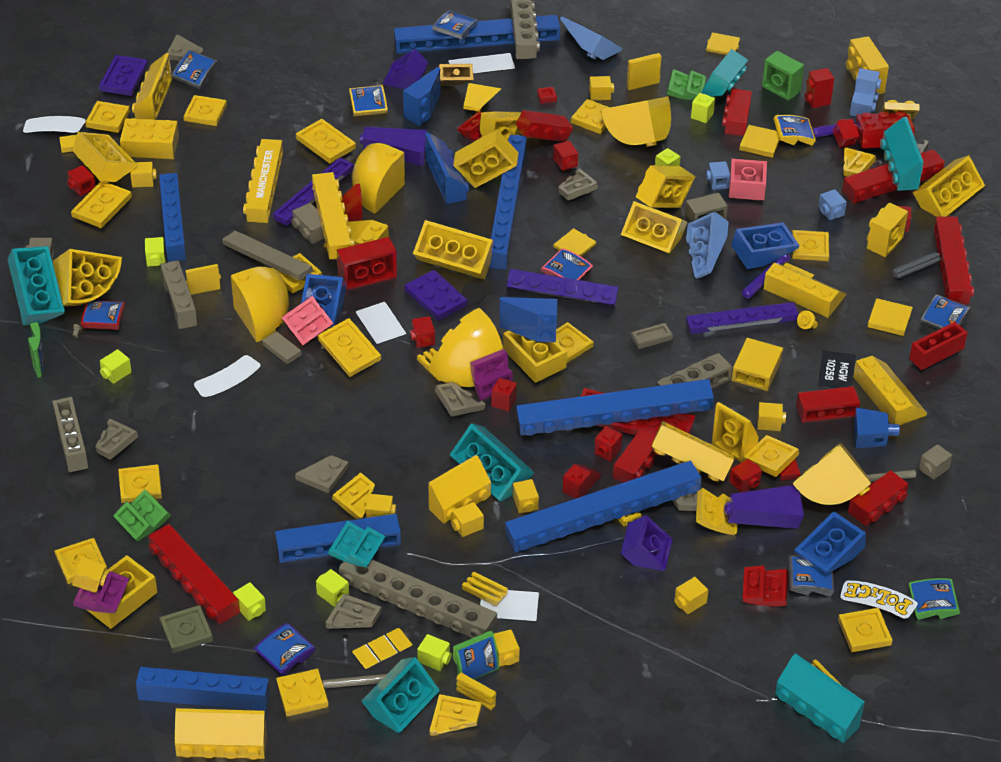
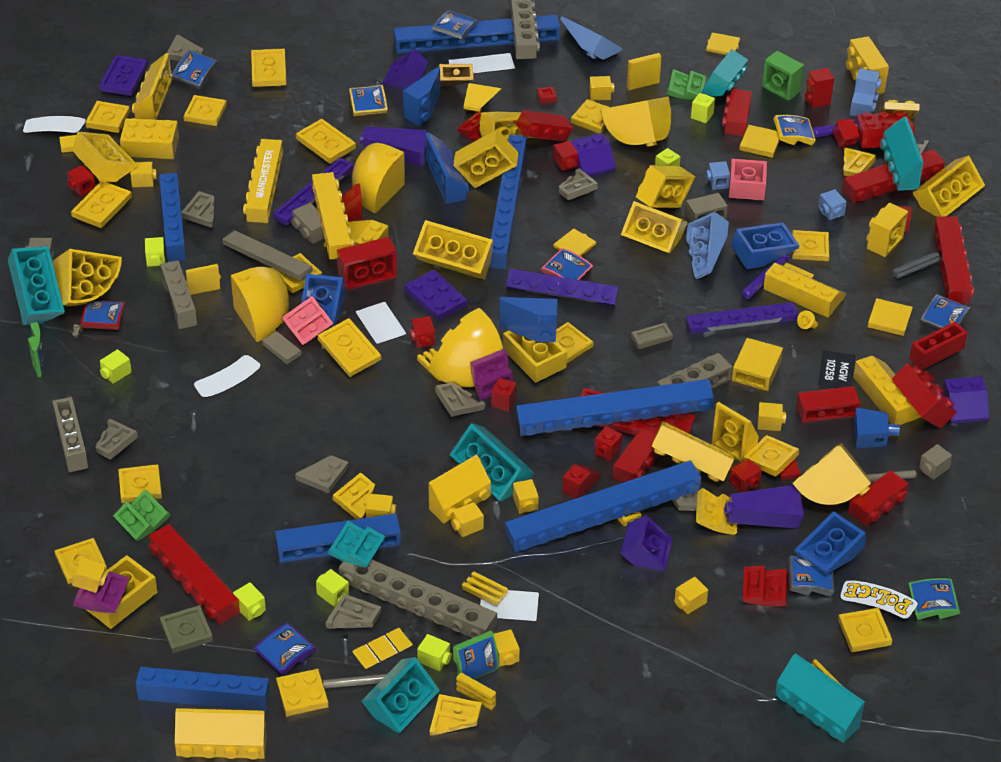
none -> dark tan wing [181,191,215,228]
none -> yellow plate [251,49,286,87]
none -> dark purple slope [570,133,616,177]
none -> red brick [891,363,957,428]
none -> dark purple slope [942,376,989,423]

